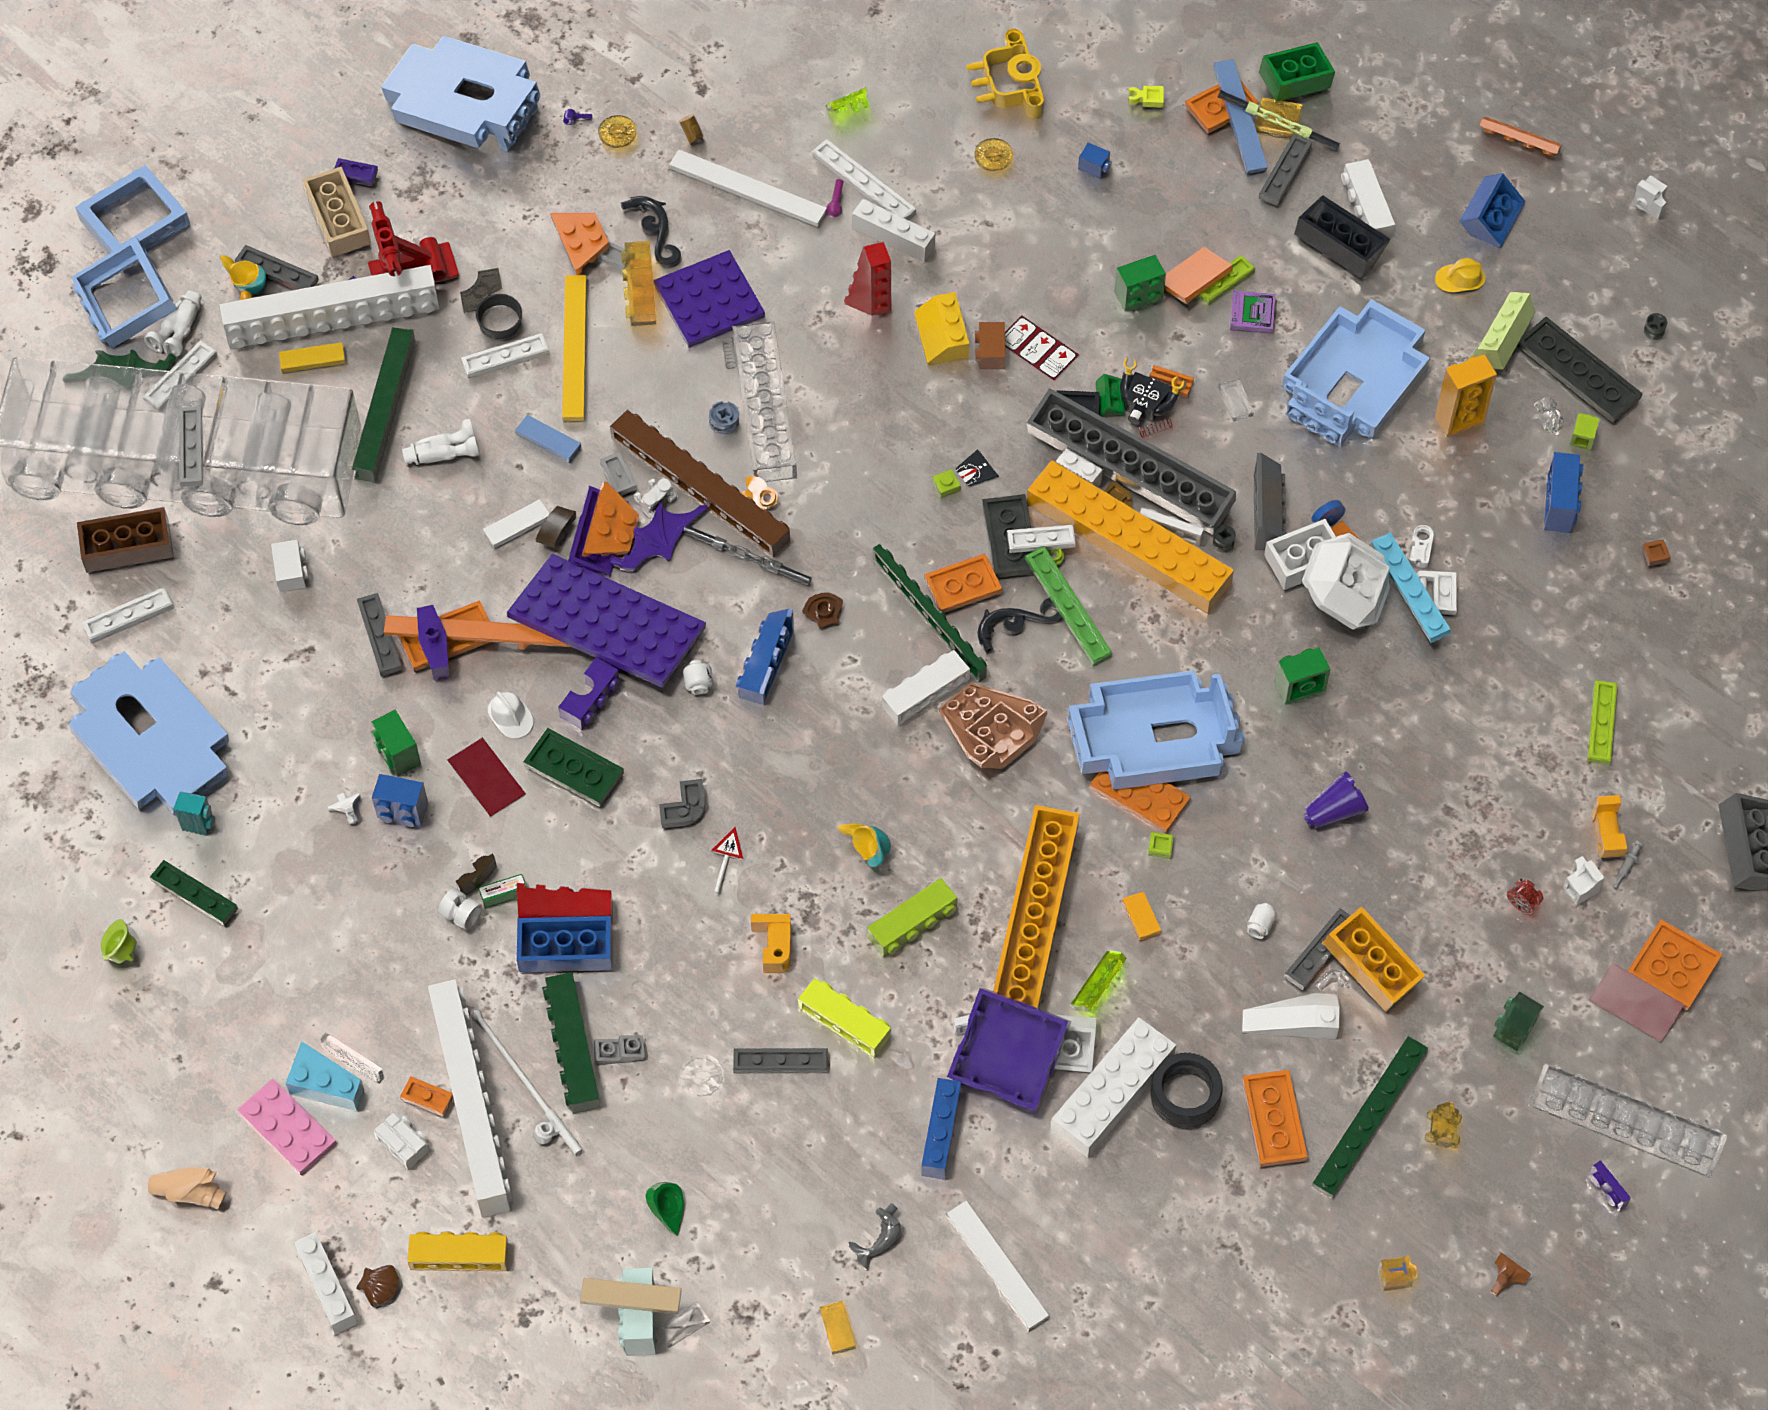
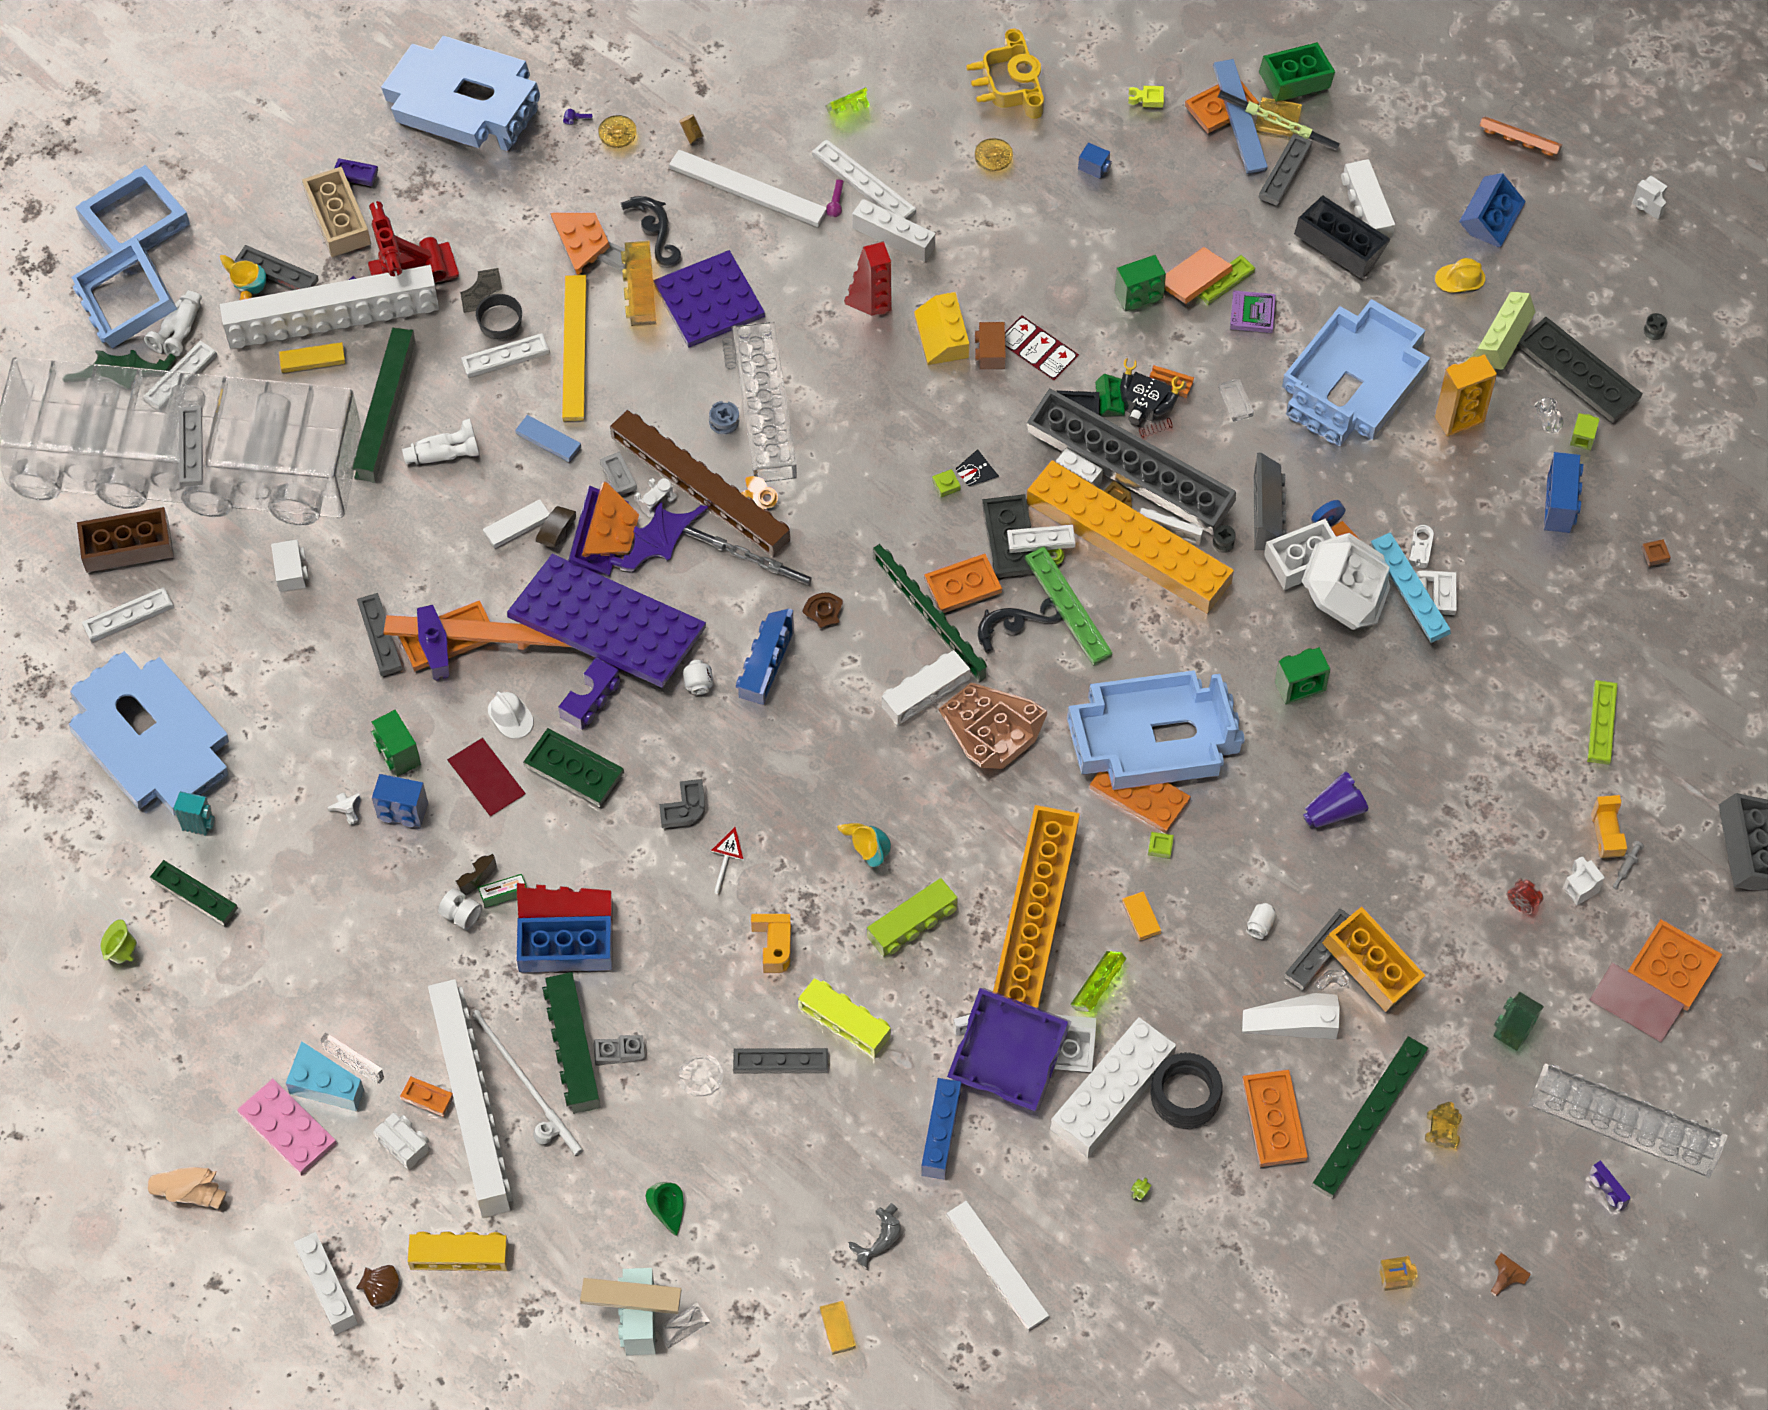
none -> lime plate [1130,1177,1151,1200]

